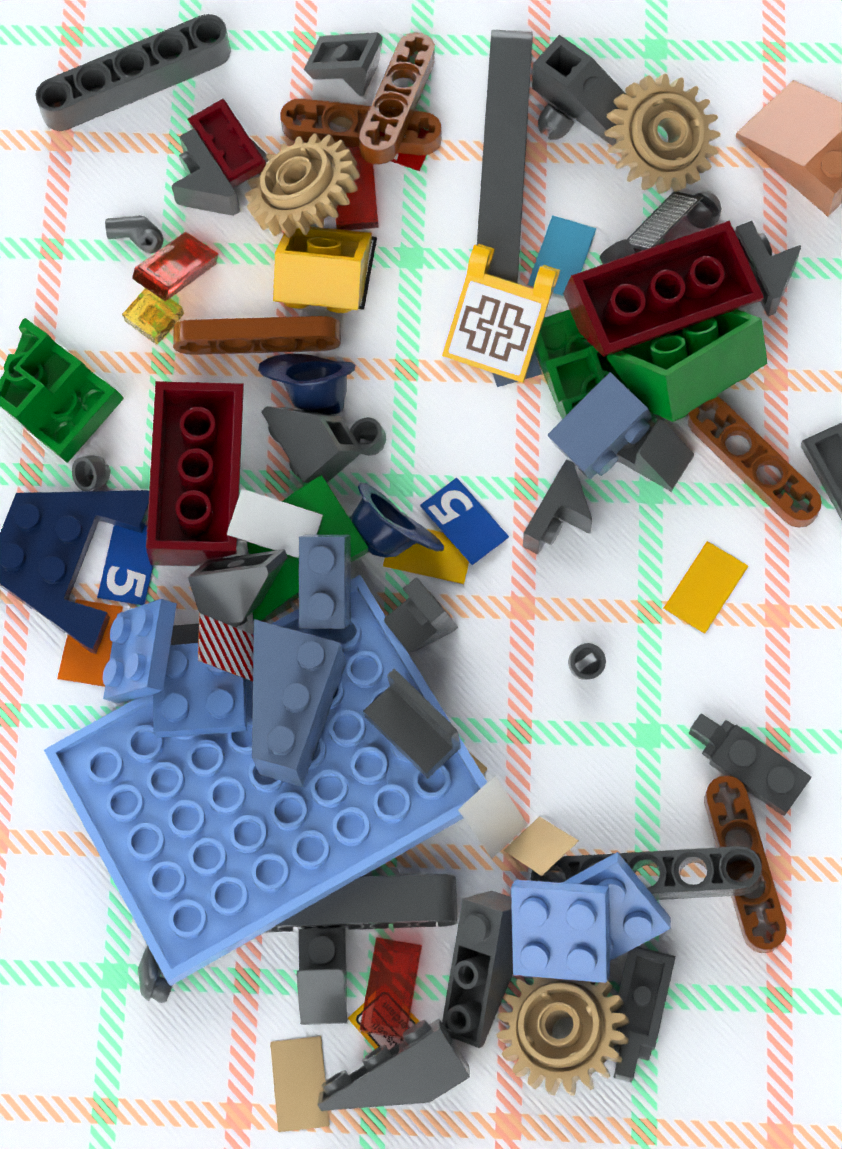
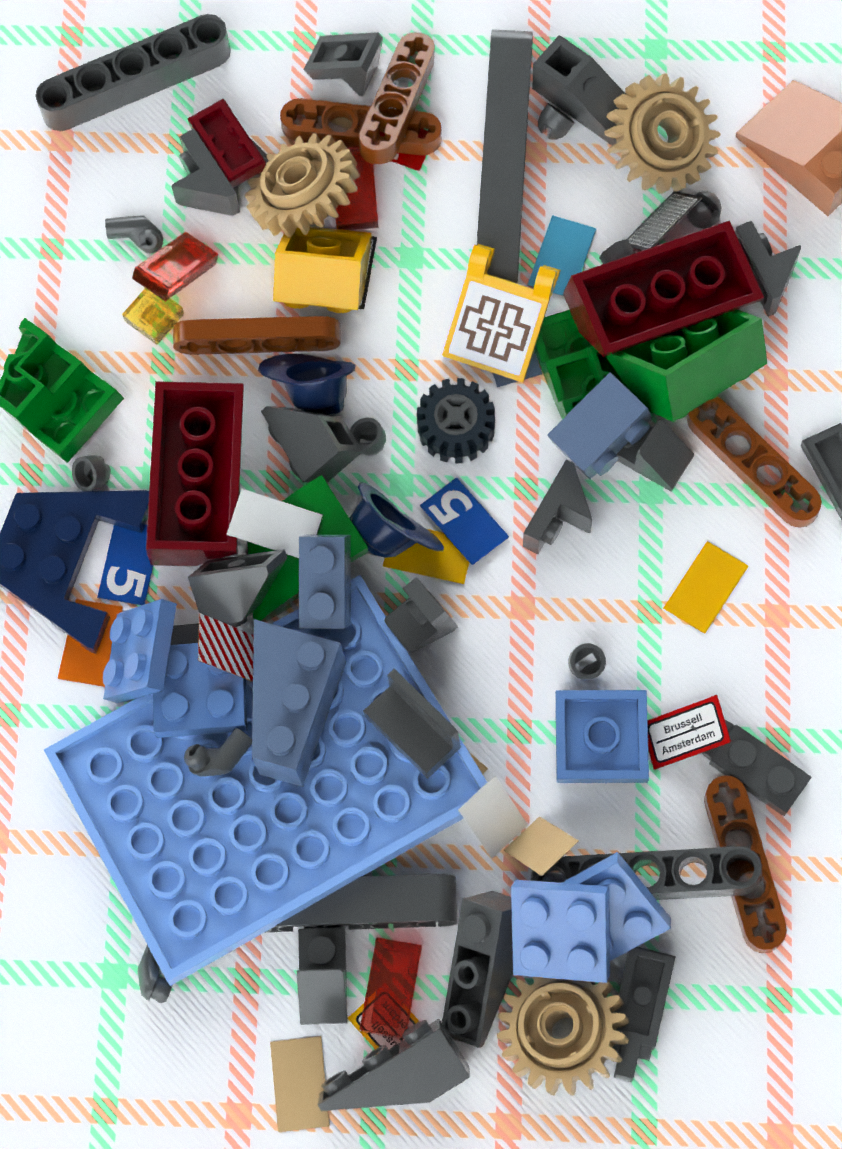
none -> dark grey arm [184,728,252,777]
none -> black wheel [416,378,495,464]
none -> medium blue plate [555,690,649,783]
none -> sticker [647,695,731,770]

